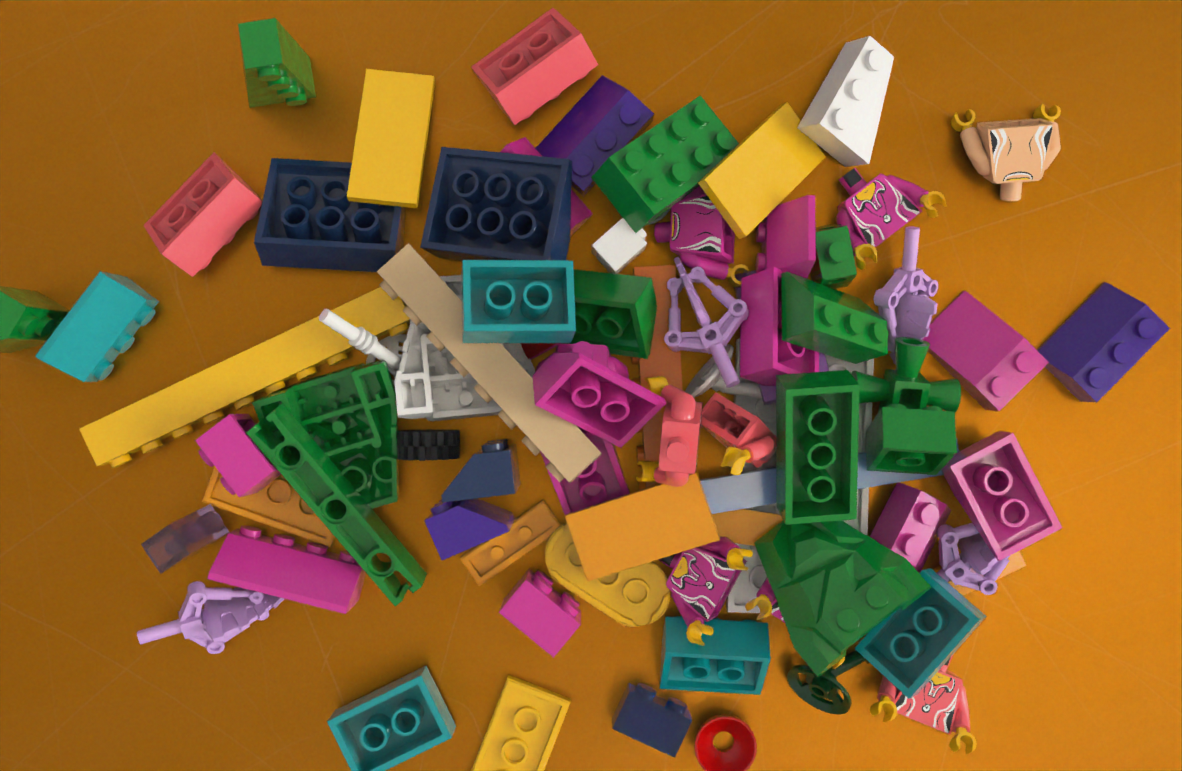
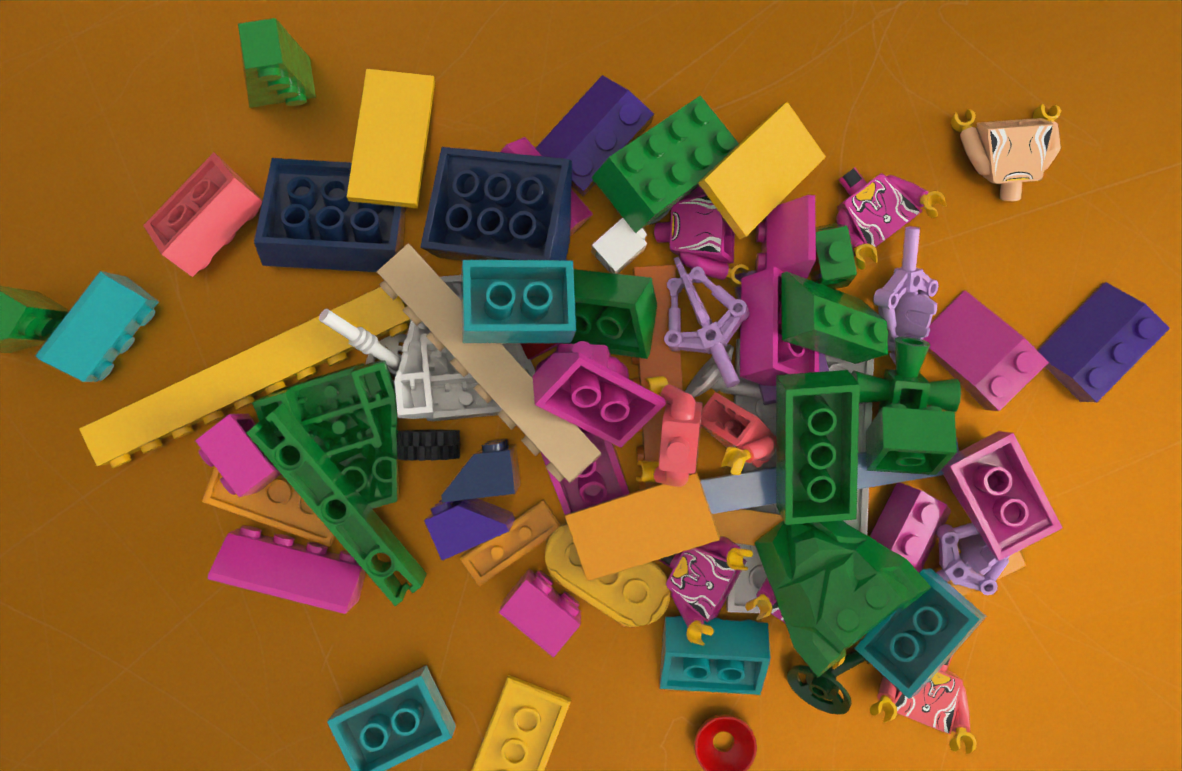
lavender bar [137,581,284,654] -> none
brick [141,504,229,574] -> none
coral slope [471,8,598,125] -> none
clear blue brick [612,683,692,758] -> none
white wedge [797,36,894,167] -> none

